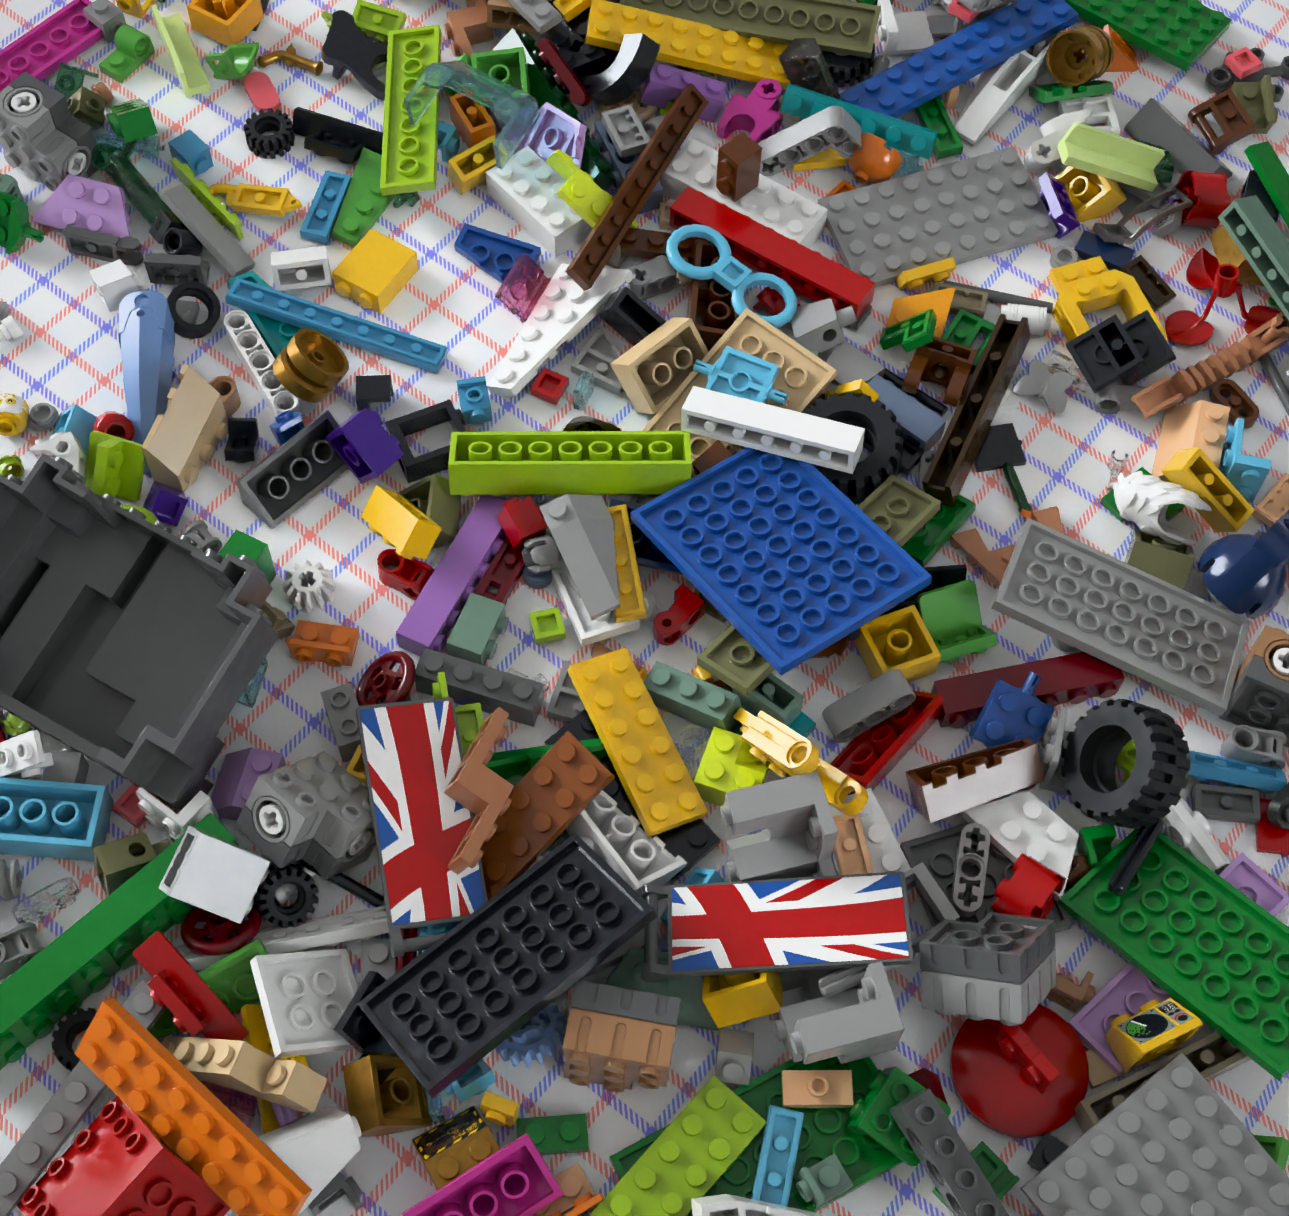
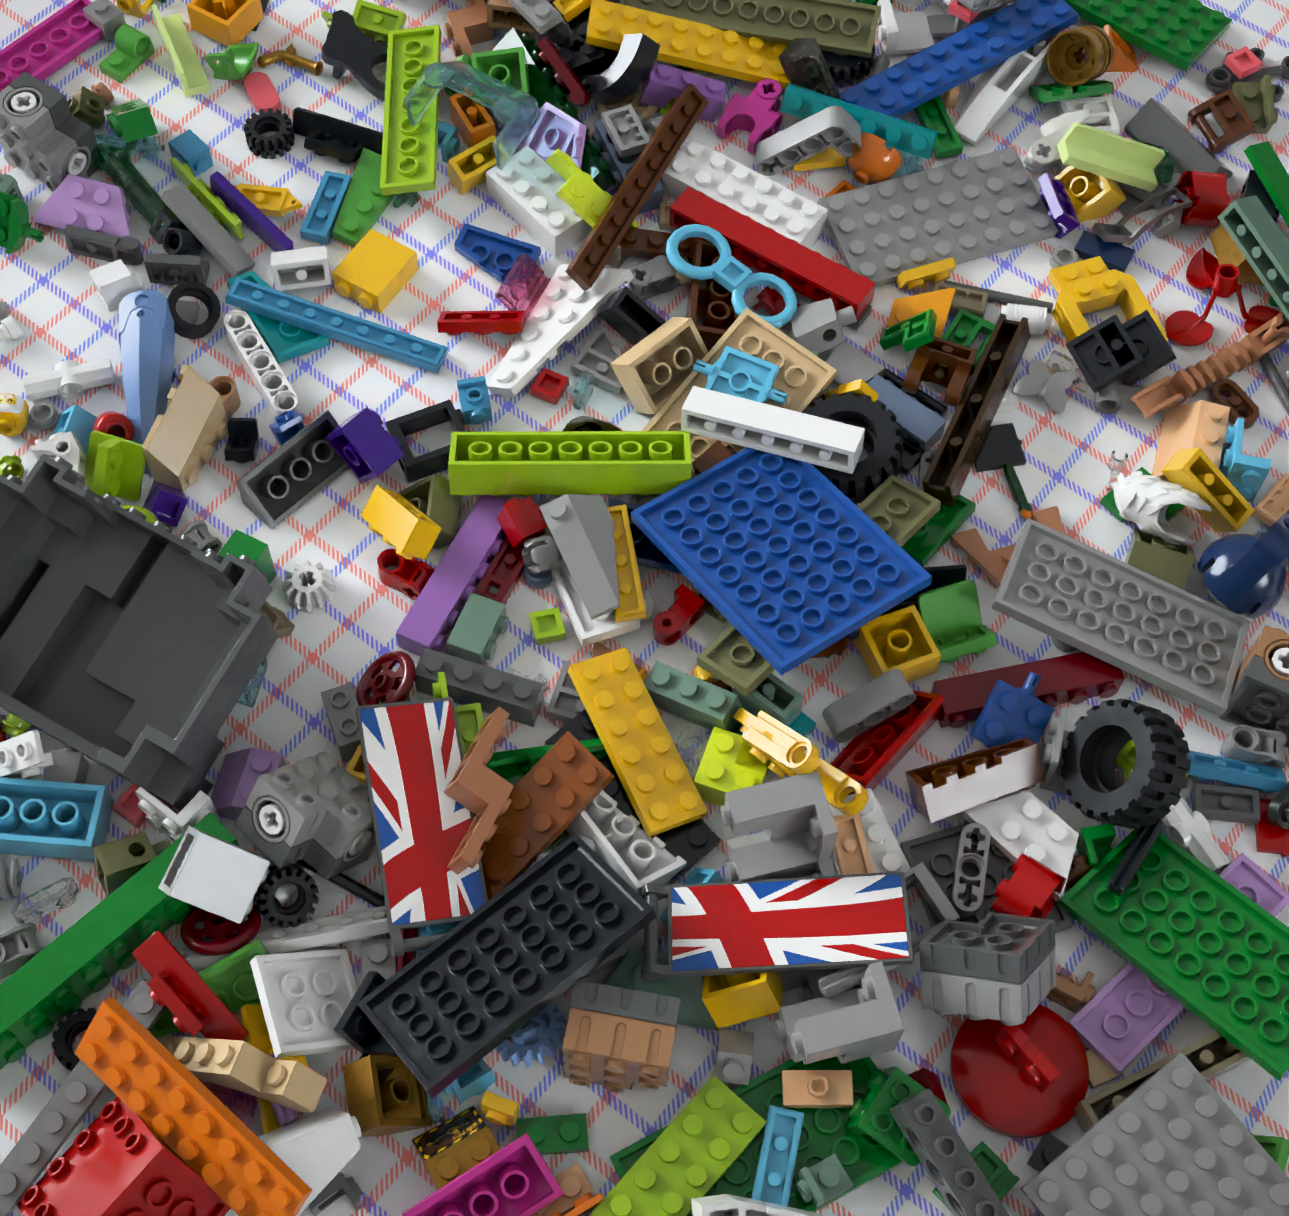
clear green bracket [54,63,98,100] -> none
pearl gold wheel [273,328,349,403] -> none
orange bracket [287,620,360,667] -> none
black panel [356,375,393,412] -> none
reddish brown brick [716,132,762,202] -> none
yellow slope [1104,998,1203,1073] -> none
dark brown plate [1119,255,1176,313] -> none
none -> white piece [22,358,116,401]
none -> dark purple tile [210,171,293,252]
none -> red plate [437,310,526,336]

